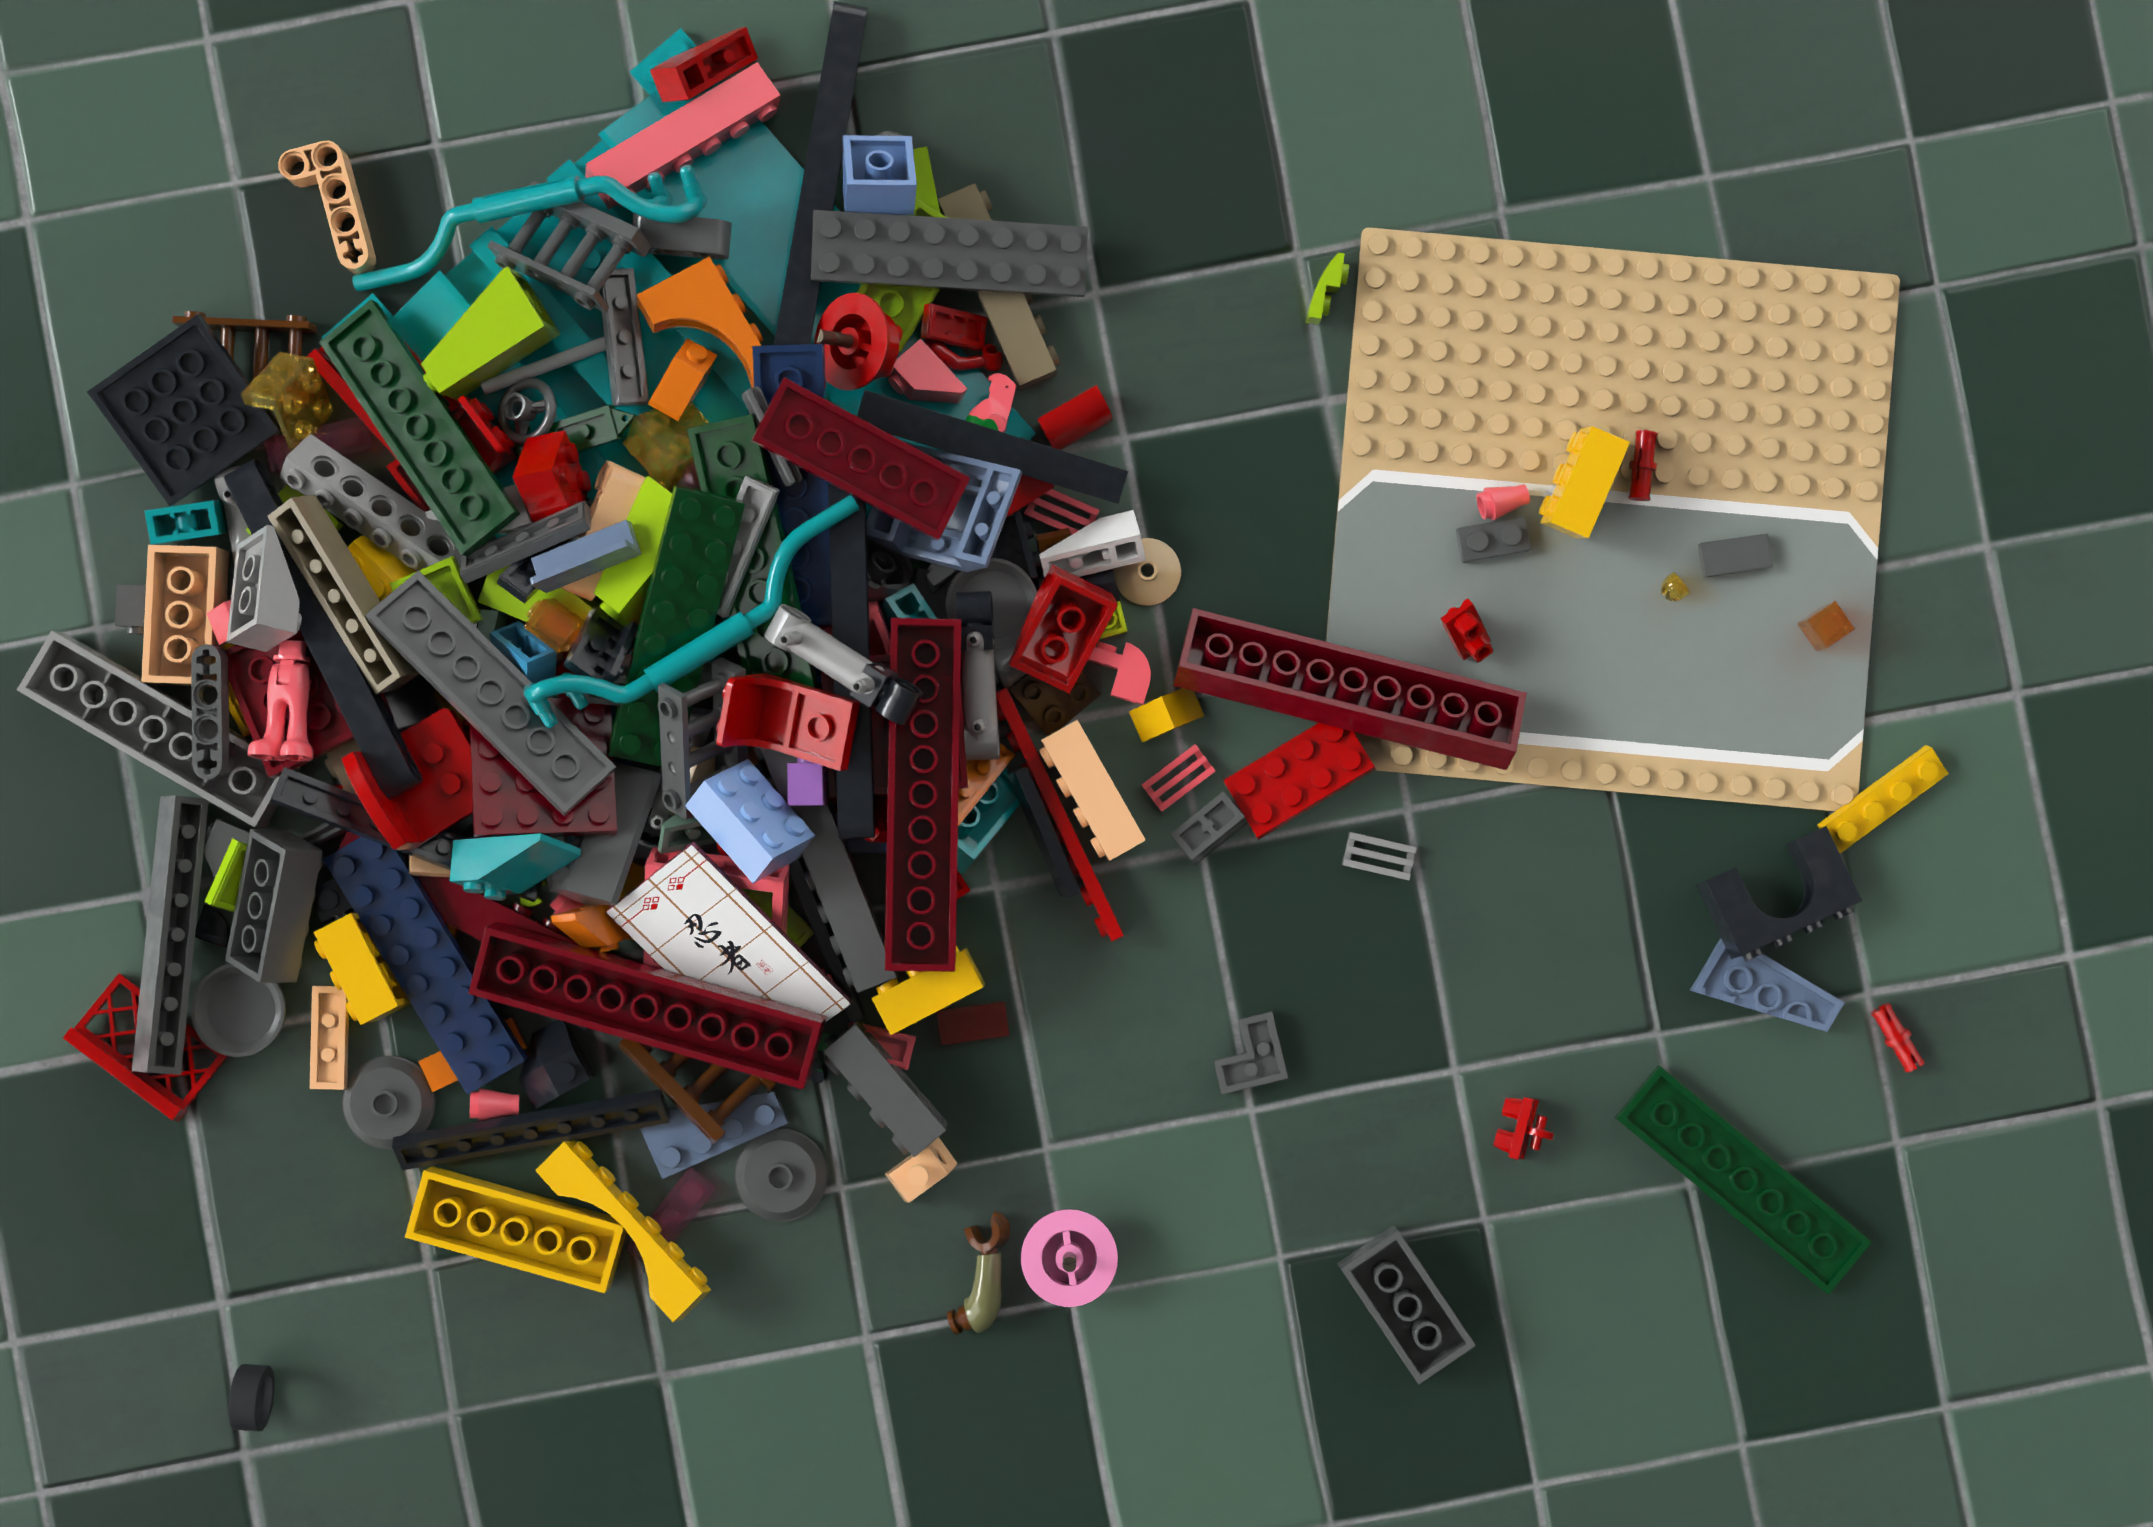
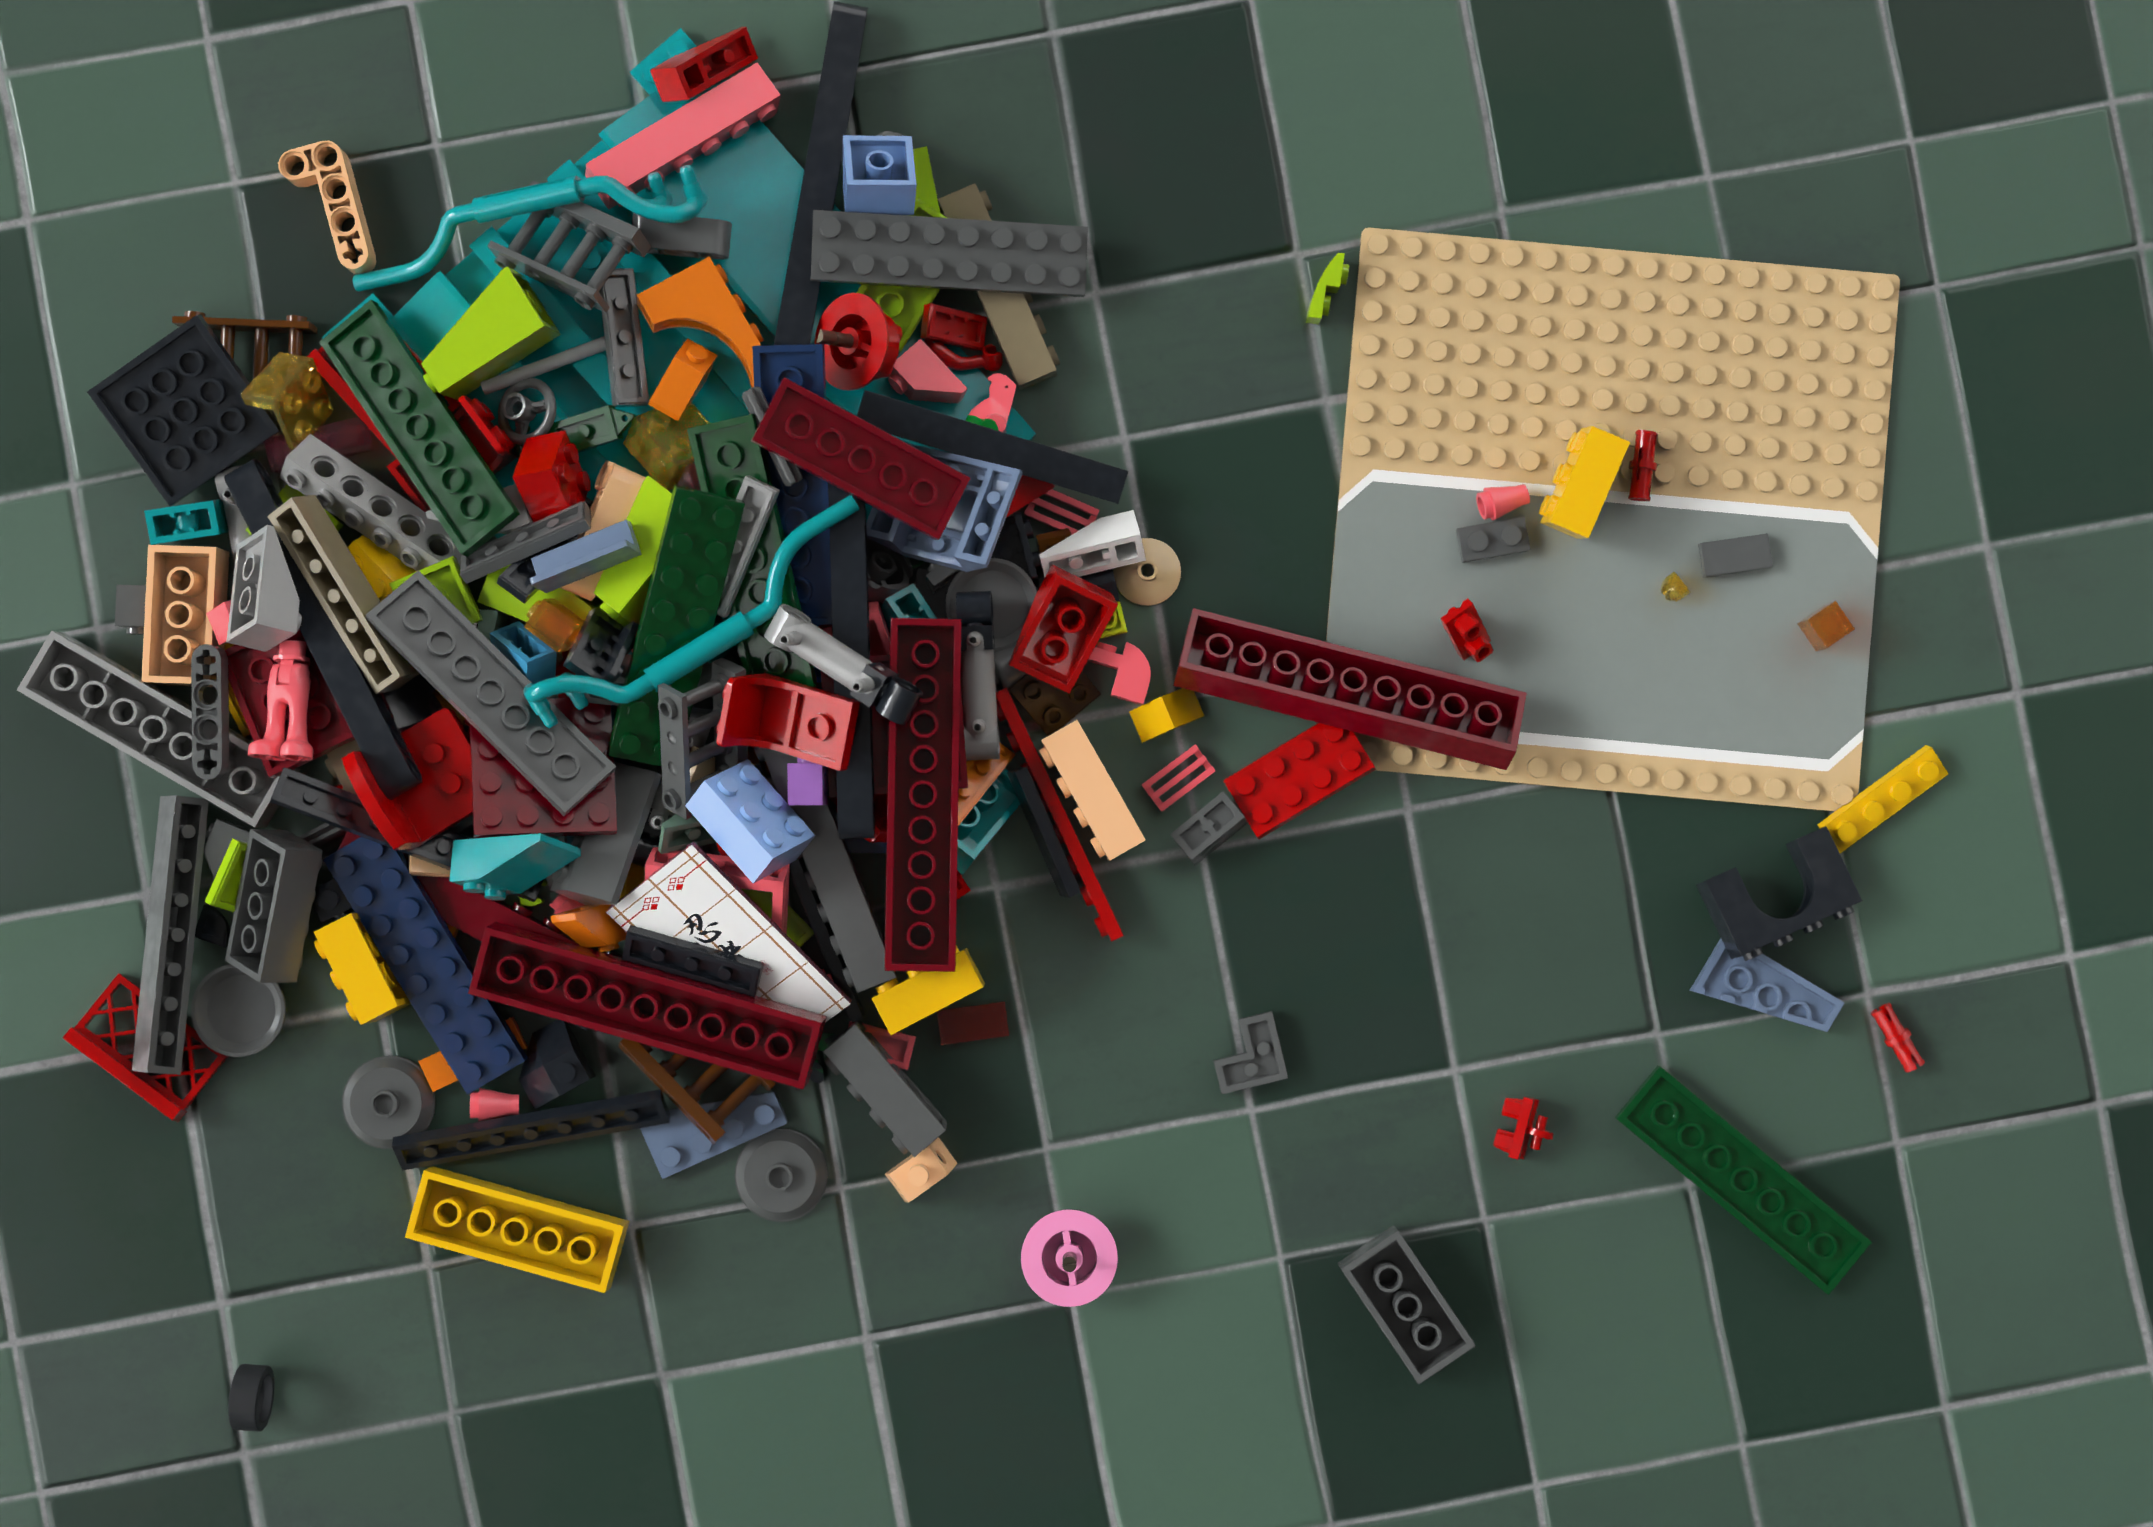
light nougat plate [310,985,349,1090] -> none
yellow arch [535,1140,712,1322] -> none
clear pink plate [626,1167,717,1263] -> none
piece [947,1211,1011,1335] -> none
red brick [1037,385,1113,450] -> none
light grey tile [1342,832,1417,880] -> none
none -> black tile [622,925,764,997]

